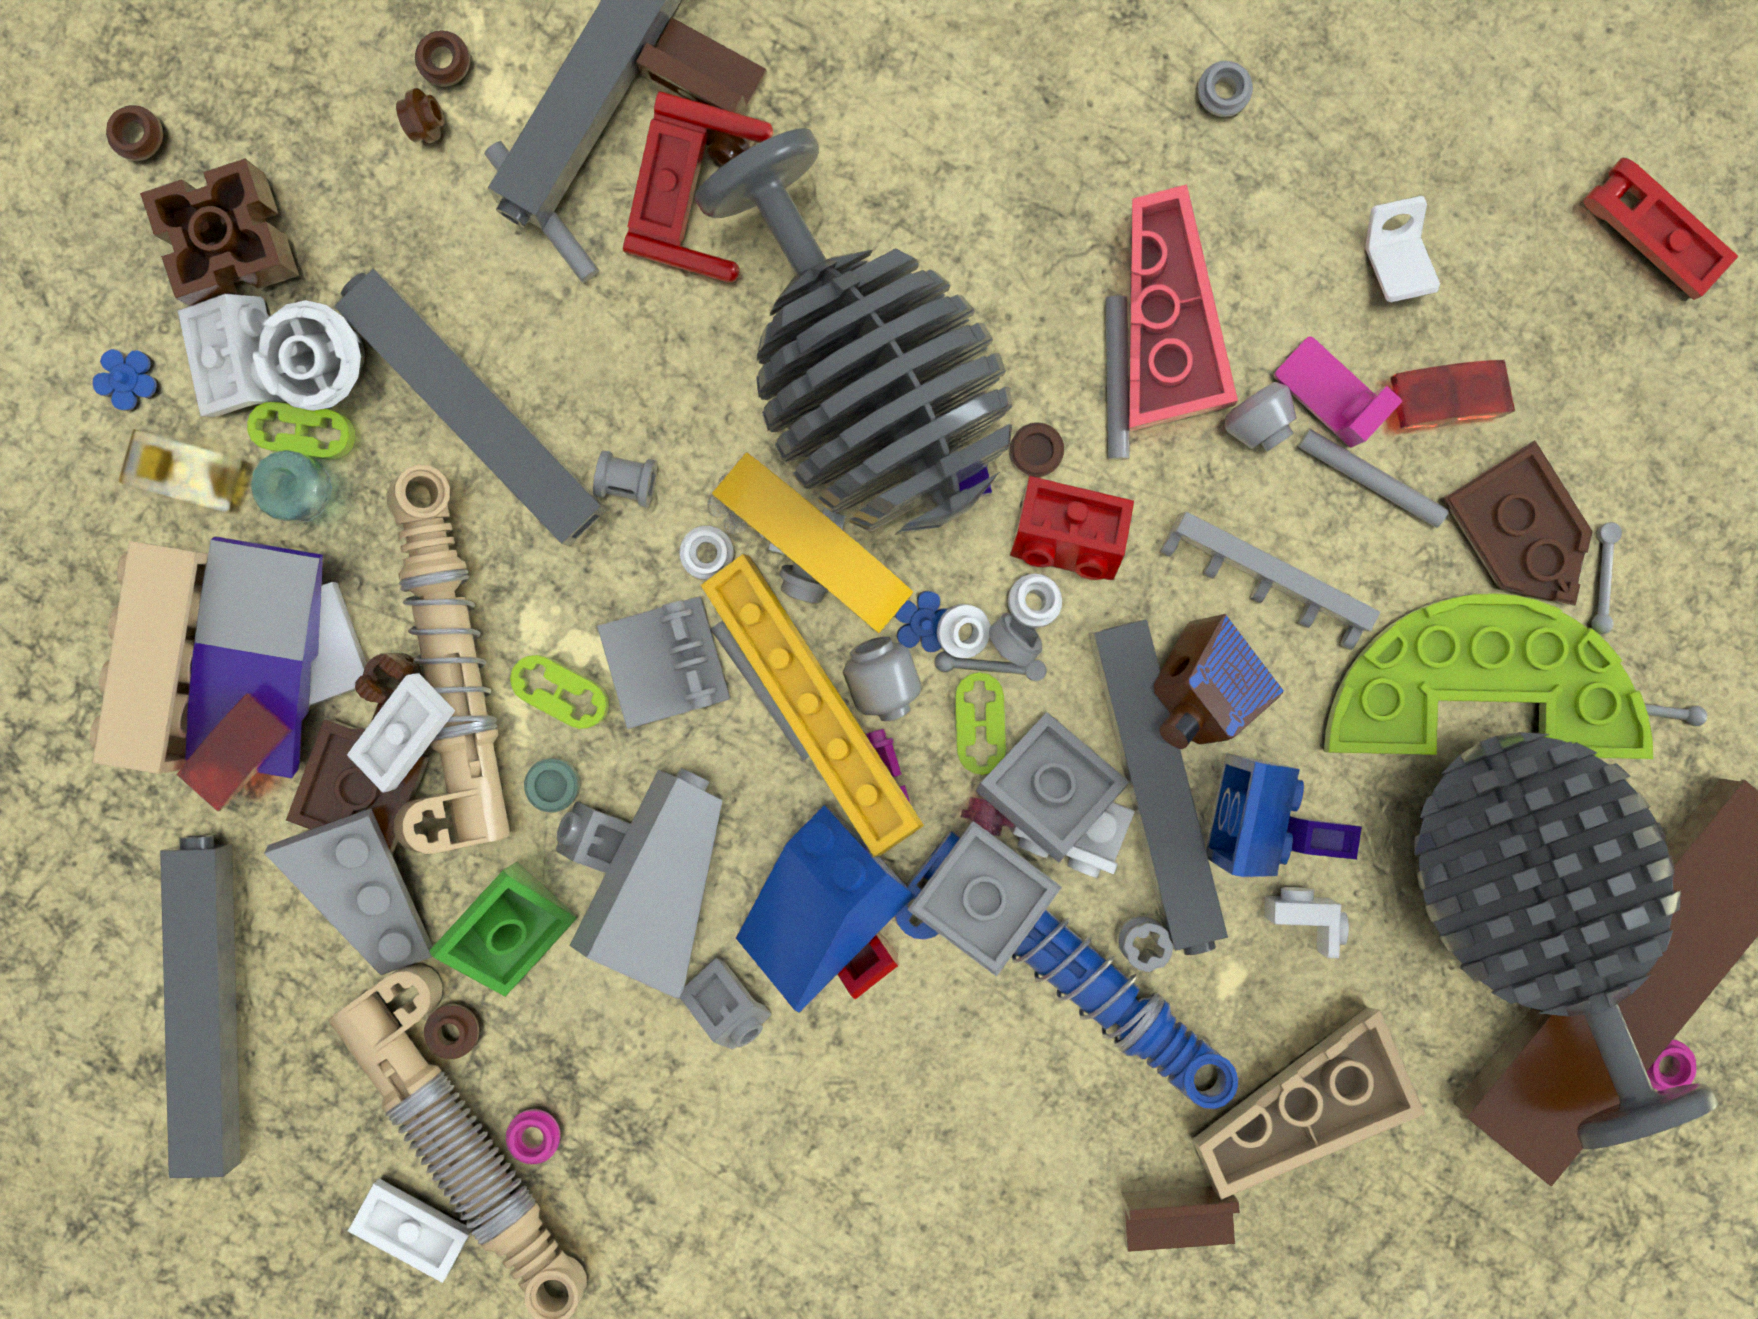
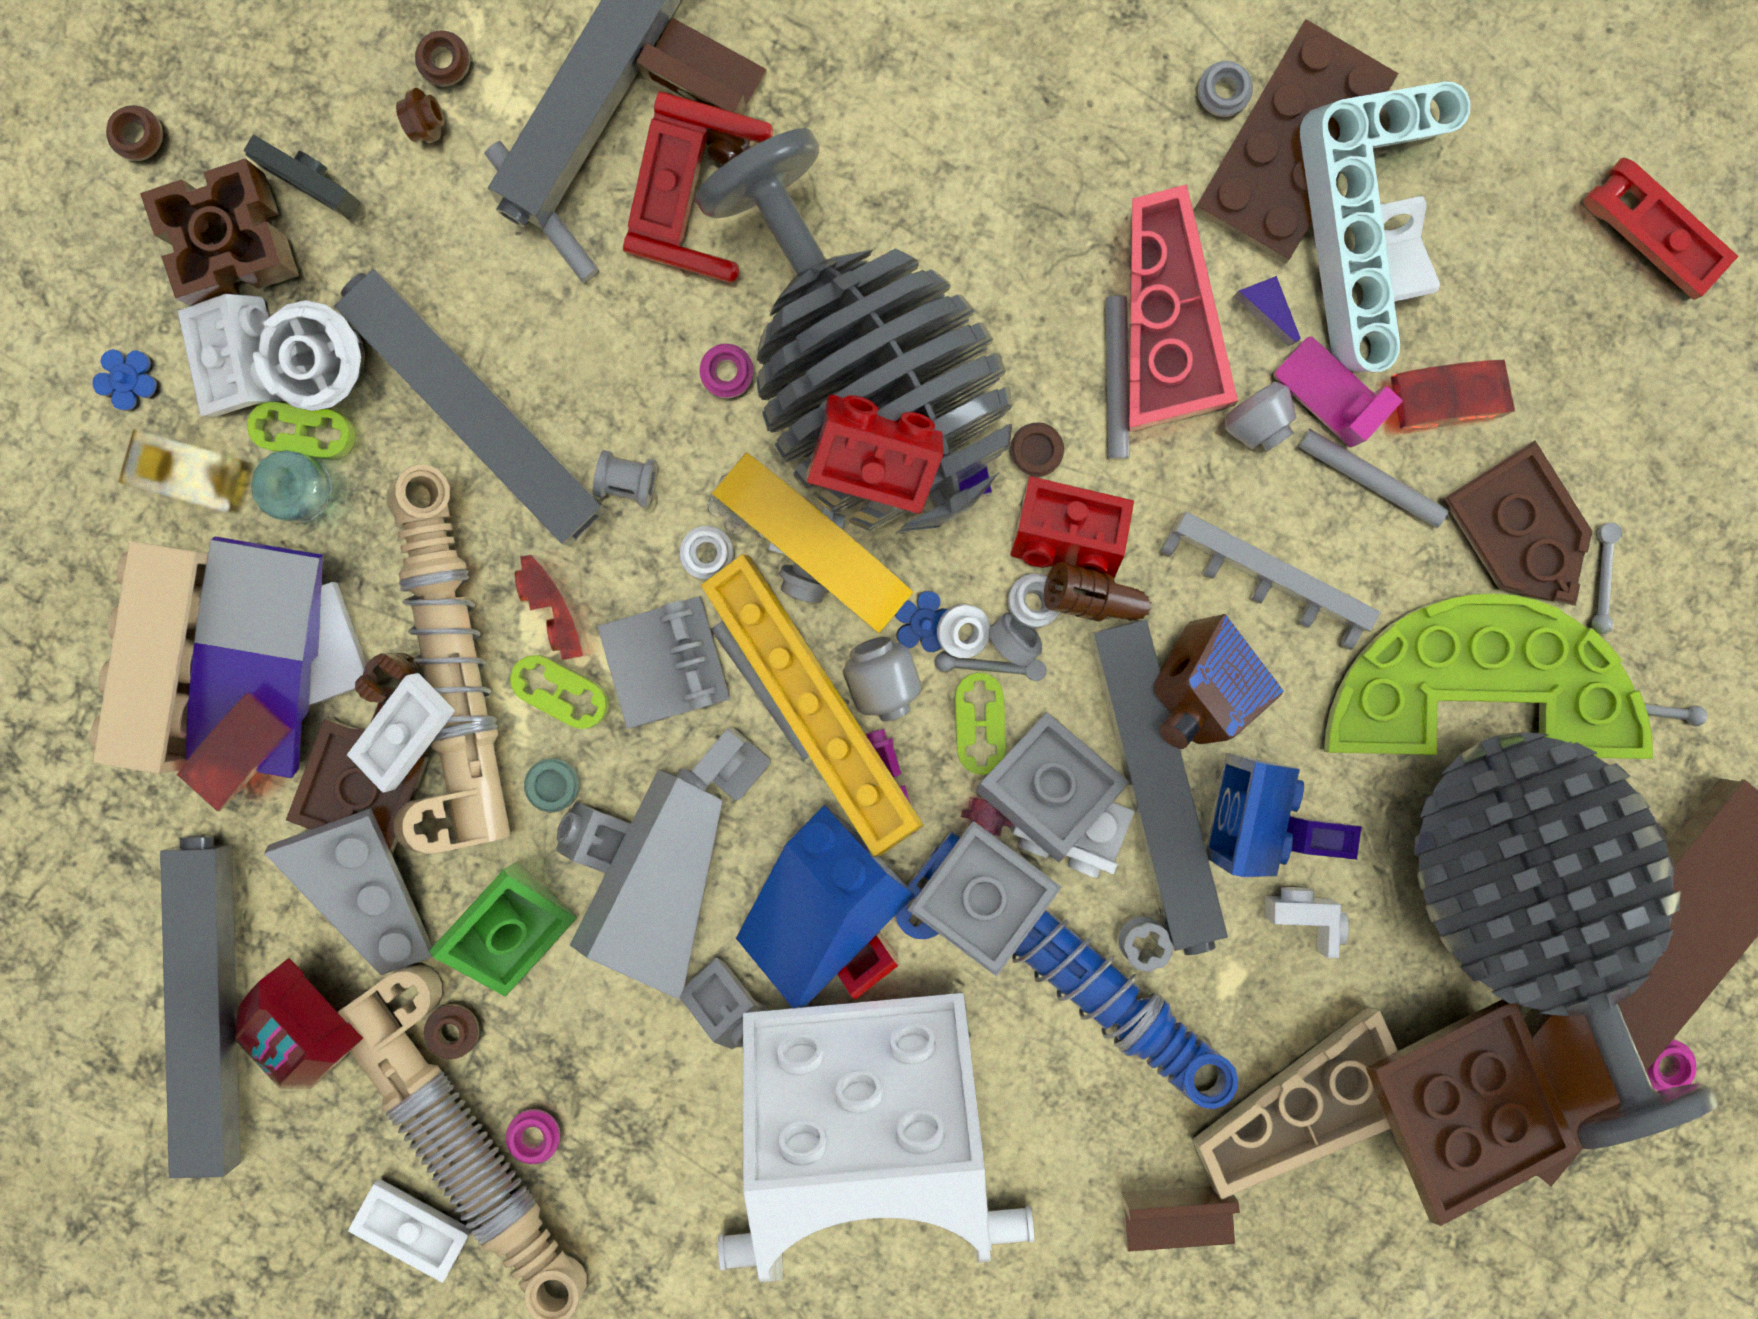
none -> dark red slope [235,958,363,1089]
none -> pearl dark grey plate [243,134,361,218]
none -> clear red slope [515,555,591,660]
none -> light grey bracket [692,727,771,800]
none -> dark pink plate [699,344,754,398]
none -> white piece [718,993,1034,1282]
none -> red bracket [807,395,944,514]
none -> reddish brown hinge [1043,562,1152,622]
none -> reddish brown plate [1194,19,1399,264]
none -> dark purple piece [1233,276,1301,346]
none -> light aqua beam [1300,82,1471,372]
none -> reddish brown plate [1366,999,1580,1226]

